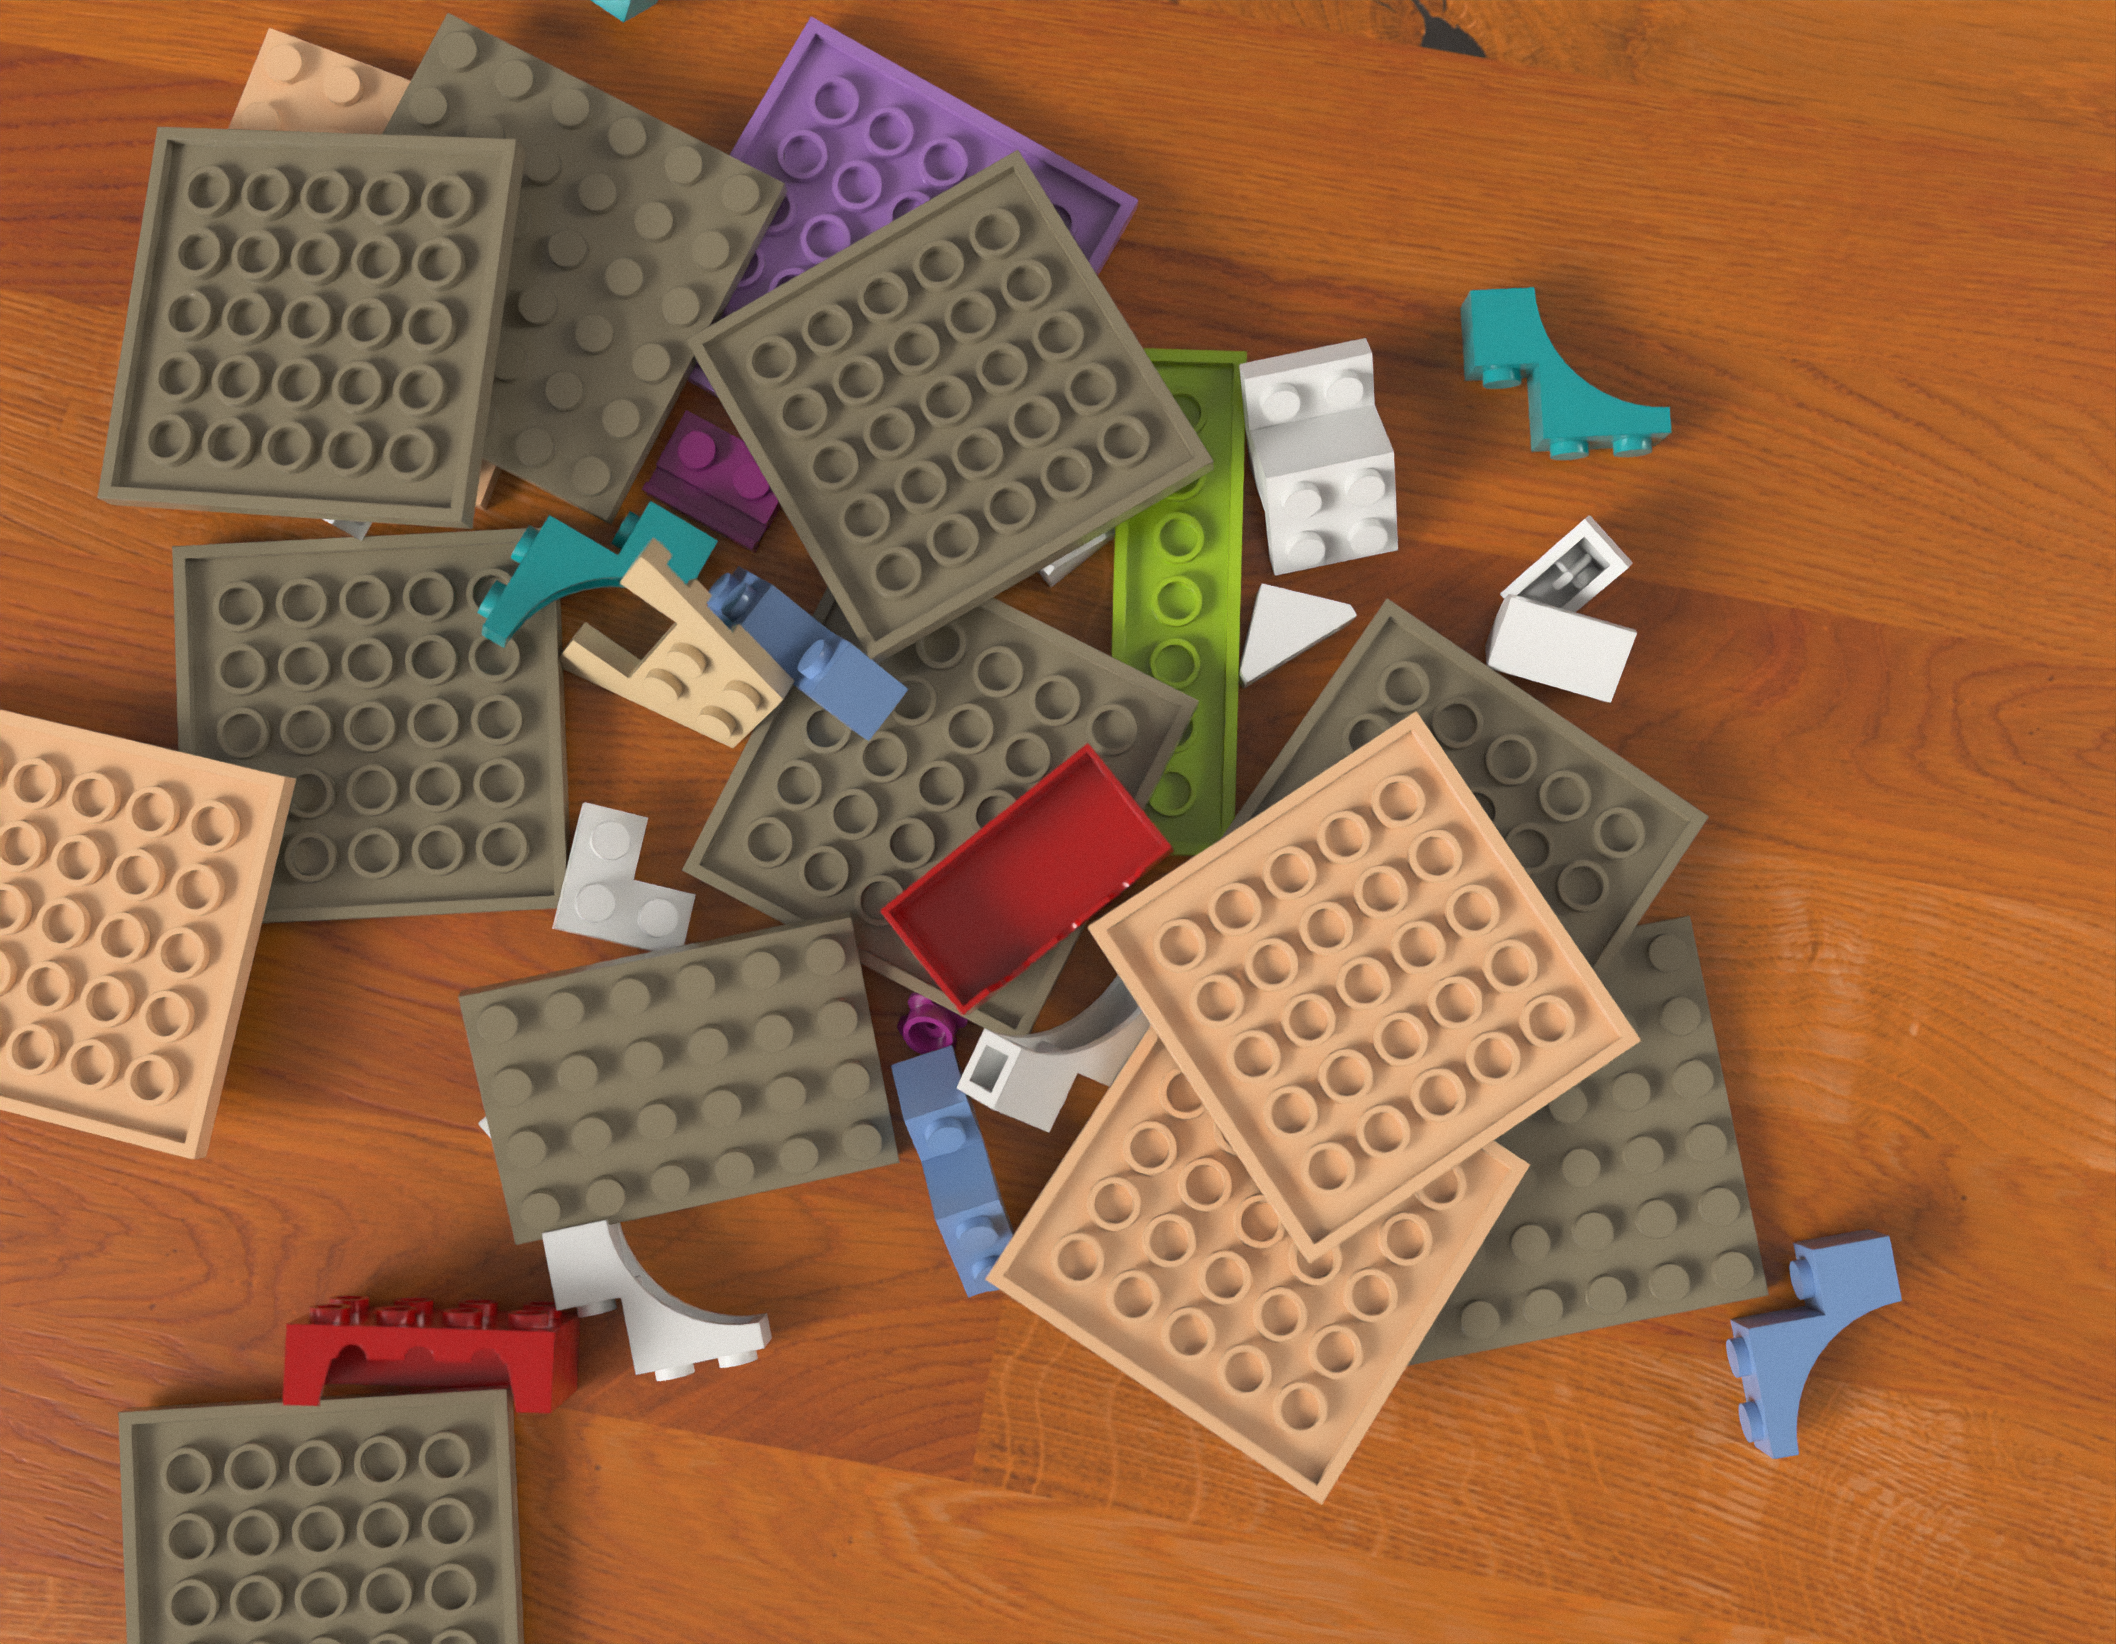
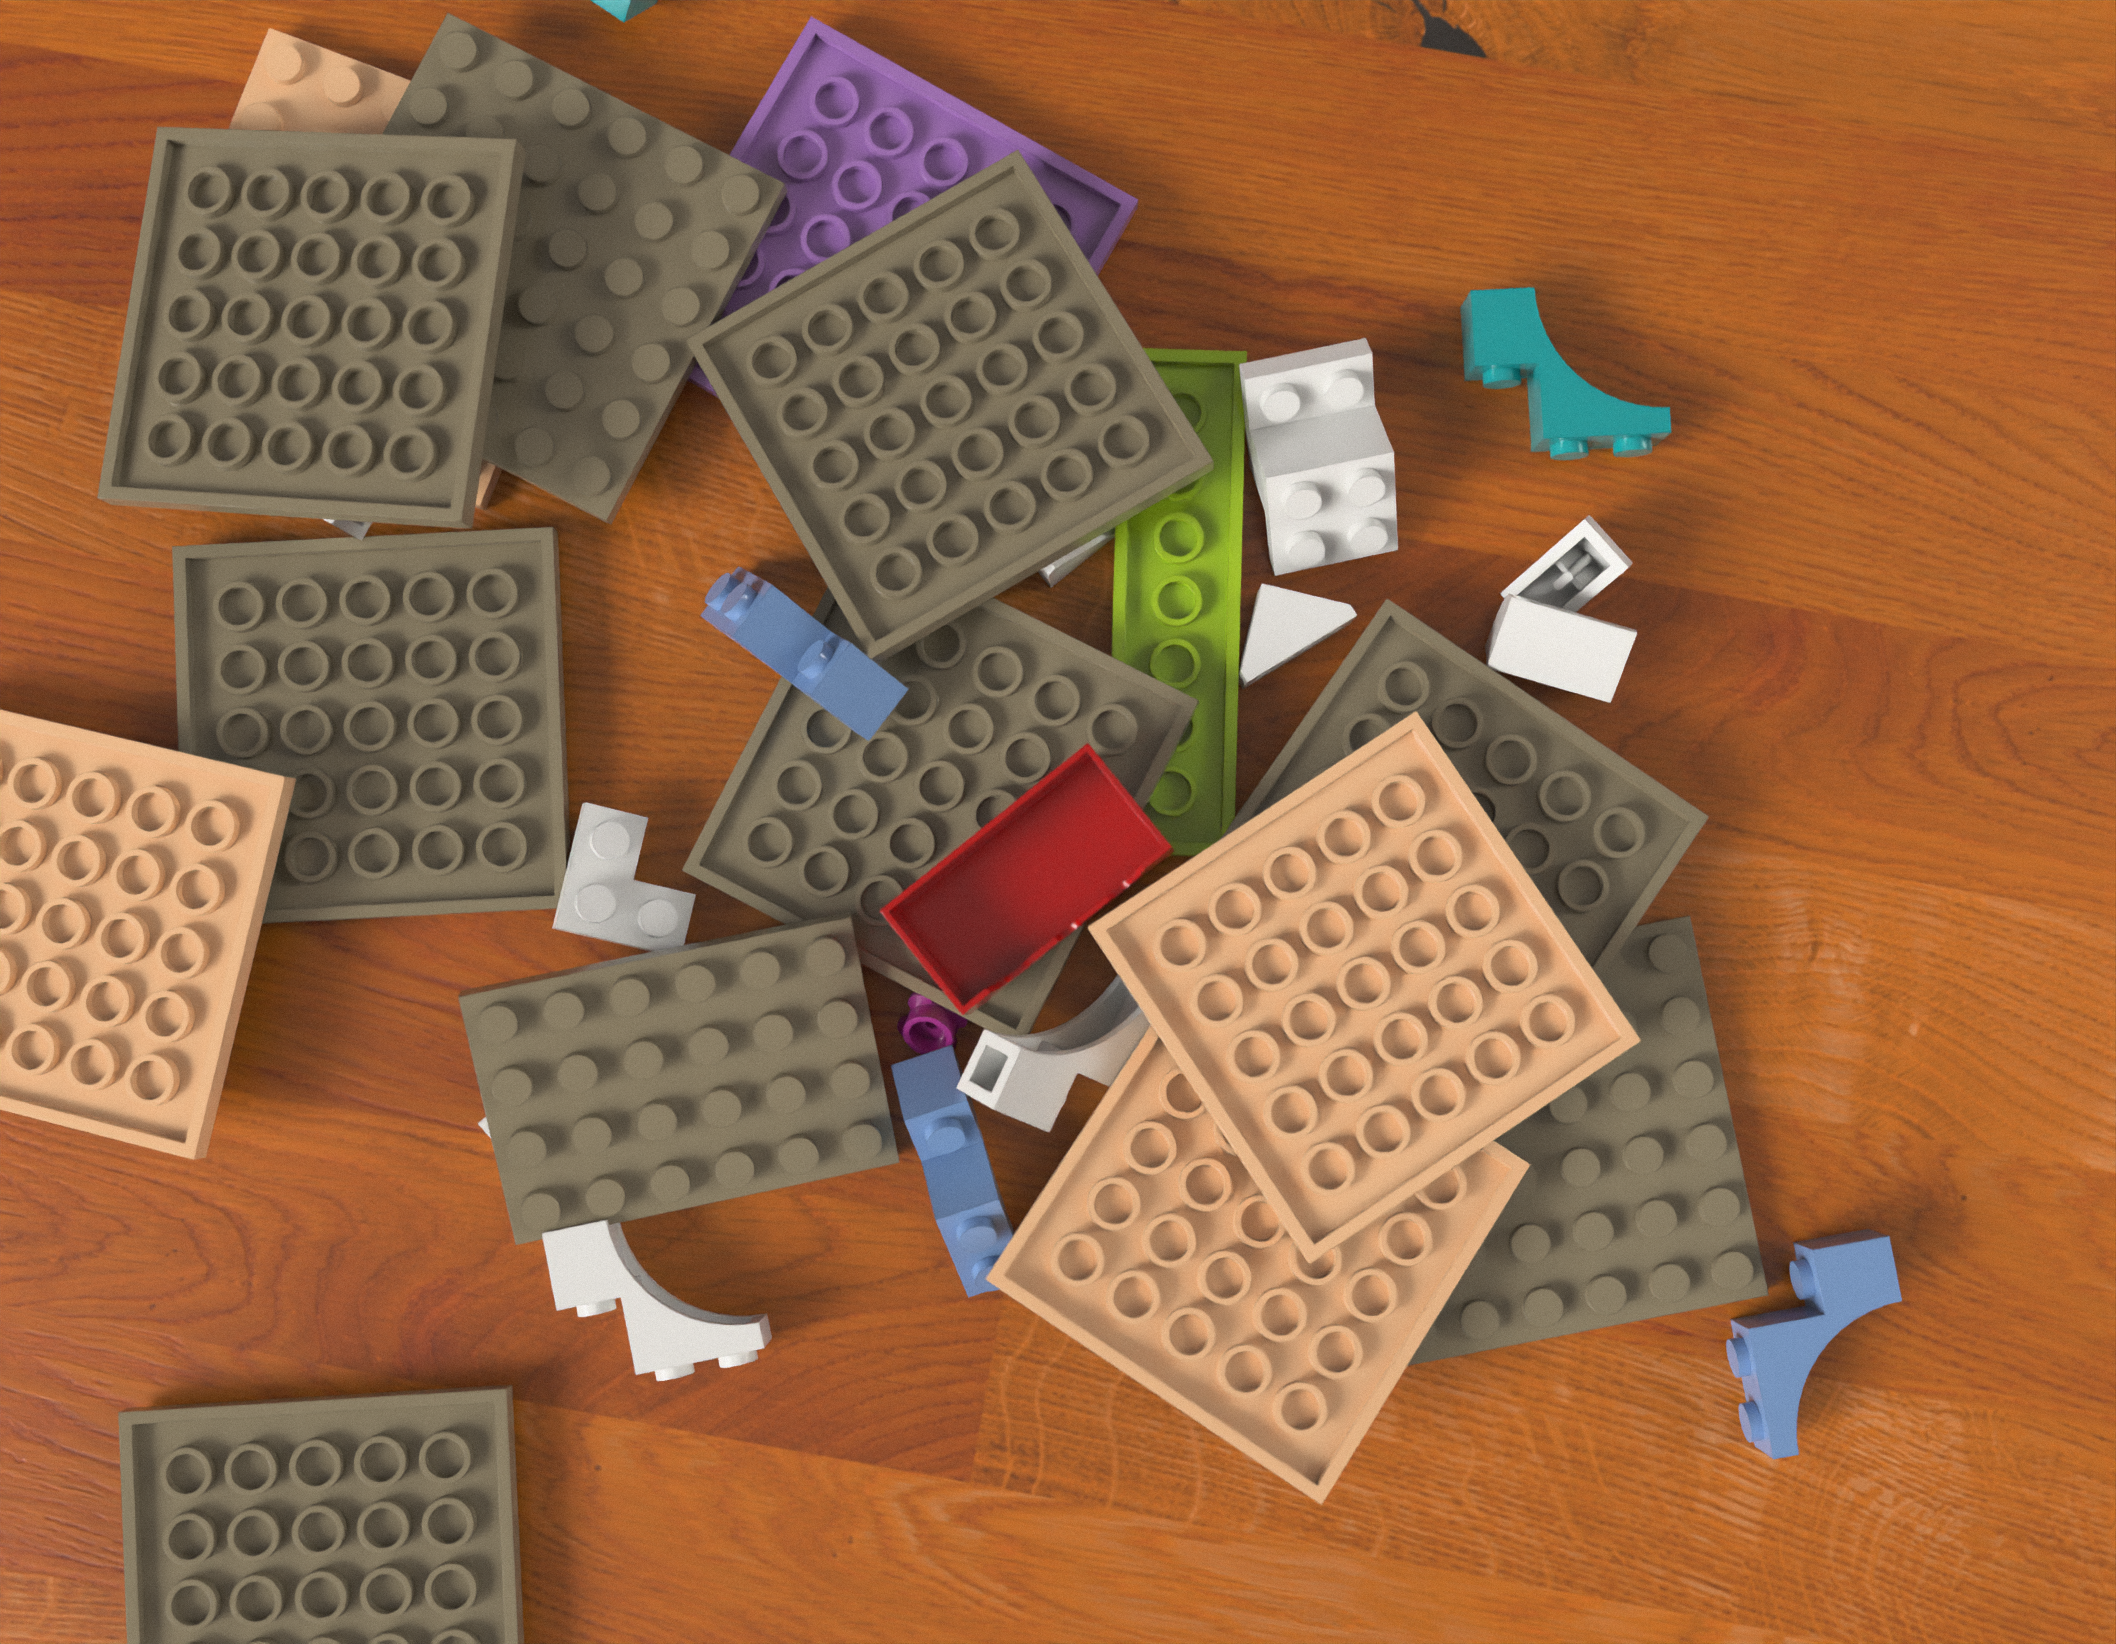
red piece [282,1295,580,1413] -> none
teal arch [477,501,718,648] -> none
tan wing [560,538,794,748] -> none
magenta plate [642,410,781,553] -> none

